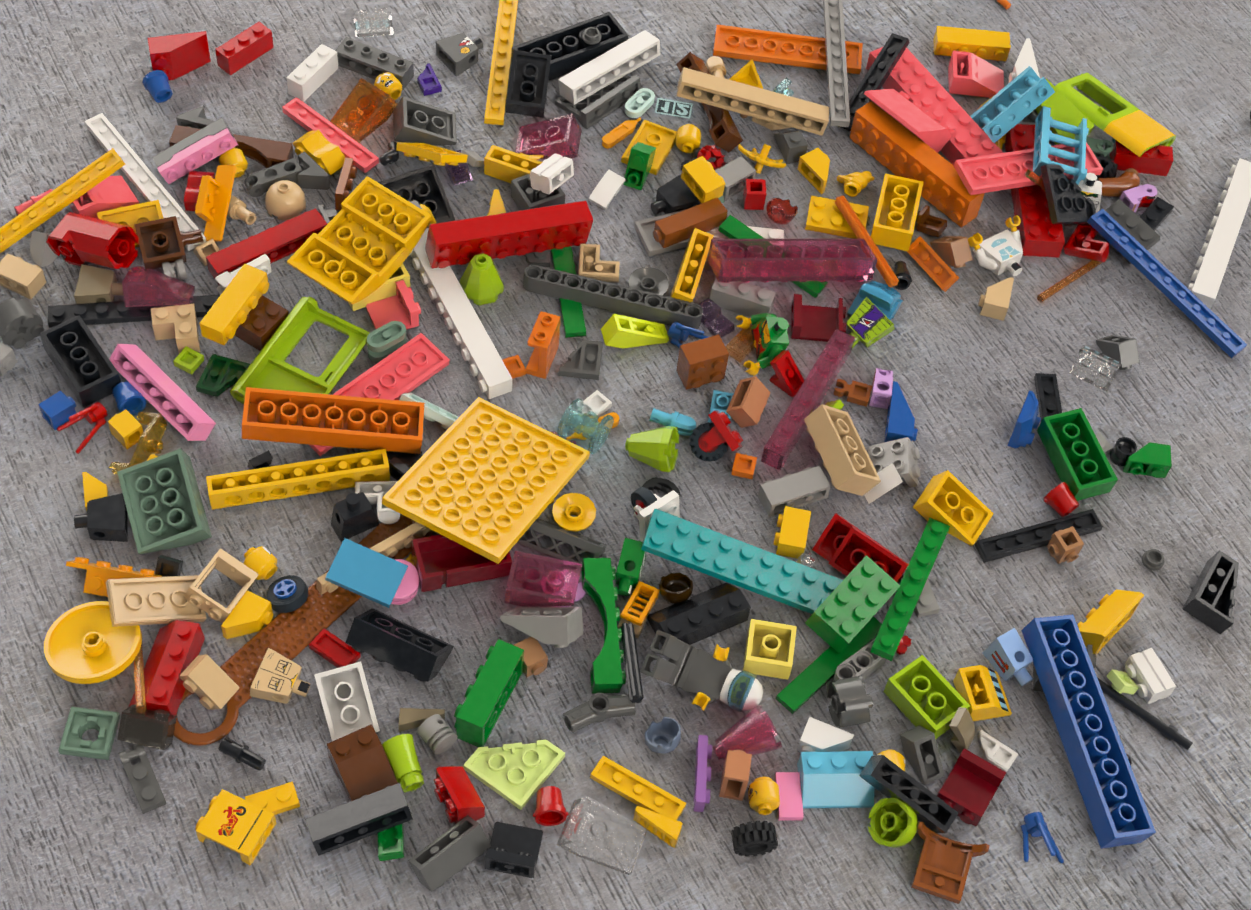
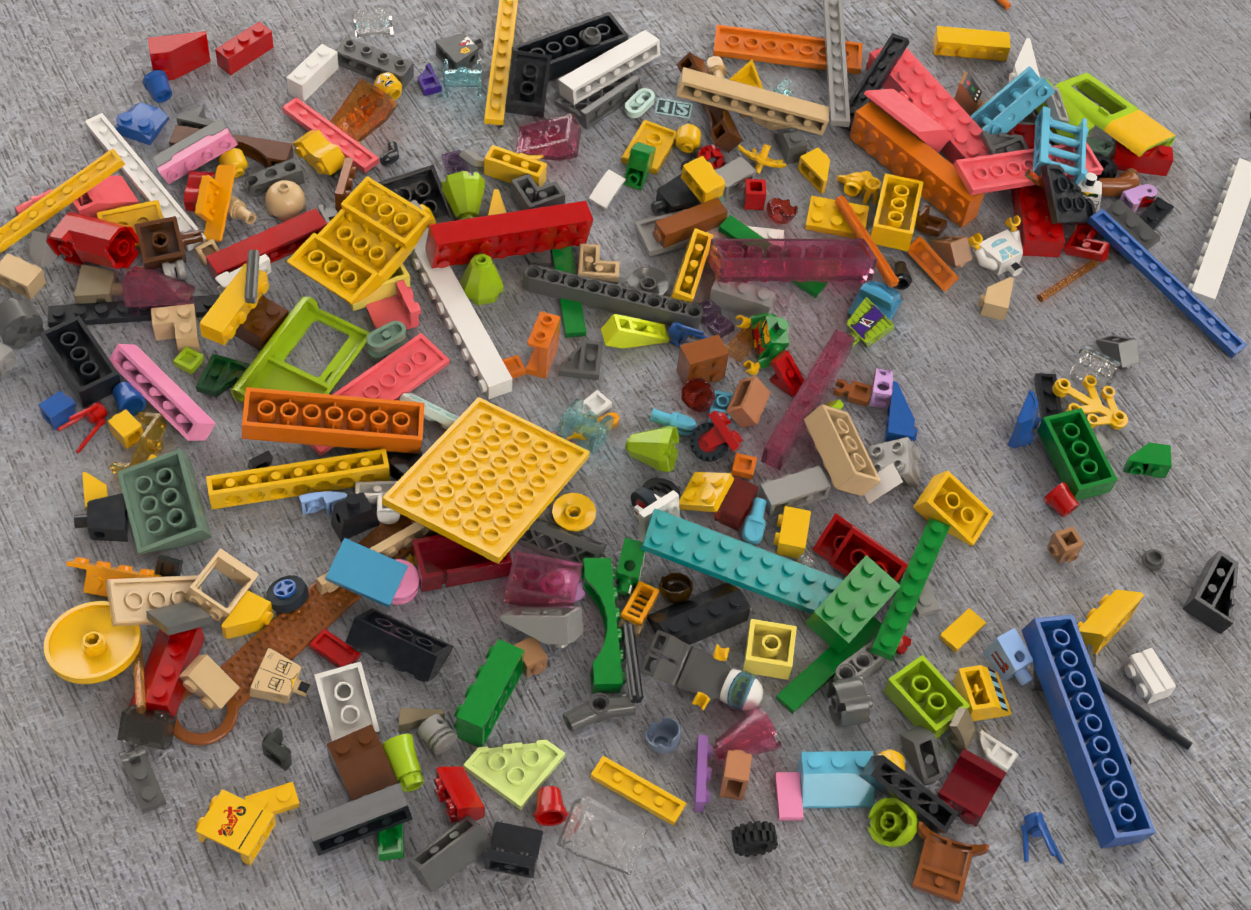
sand green piece [58,707,120,760] -> none
black axle [218,737,266,771] -> none
yellow head [243,546,278,580] -> none
dark grey slope [298,152,330,190] -> none
dark grey slope [393,96,457,145] -> none
yellow plate [396,142,468,166] -> none
white brick [530,154,574,194] -> none
light orange piece [602,117,642,149] -> none
yellow slope [633,806,683,848] -> none
yellow head [748,777,780,815] -> none
dark red panel [791,294,846,343] -> none
white slope [797,717,854,752] -> none
coral slope [948,51,1004,98] -> none
black tile [975,509,1103,563] -> none
yellowish green plate [1107,669,1139,695] -> none
black wheel [1110,437,1137,466] -> none
none -> slope [114,102,169,145]
none -> dark grey tile [146,601,212,635]
none -> dark grey axle [245,249,260,304]
none -> pearl dark grey bracket [262,728,292,771]
none -> light blue slope [299,491,347,515]
none -> lime cone [441,171,485,220]
none -> clear light blue hose [443,59,482,98]
none -> yellow plate [679,472,734,512]
none -> clear red hair [681,378,715,412]
none -> clear red brick [714,476,759,531]
none -> medium azure arm [742,498,767,545]
none -> yellow piece [859,177,881,205]
none -> yellow tile [939,608,987,653]
none -> medium nougat slope [955,71,983,116]
none -> dark grey wing [979,131,1029,155]
none -> light grey plate [1045,85,1070,123]
none -> yellow plant [1052,375,1128,430]

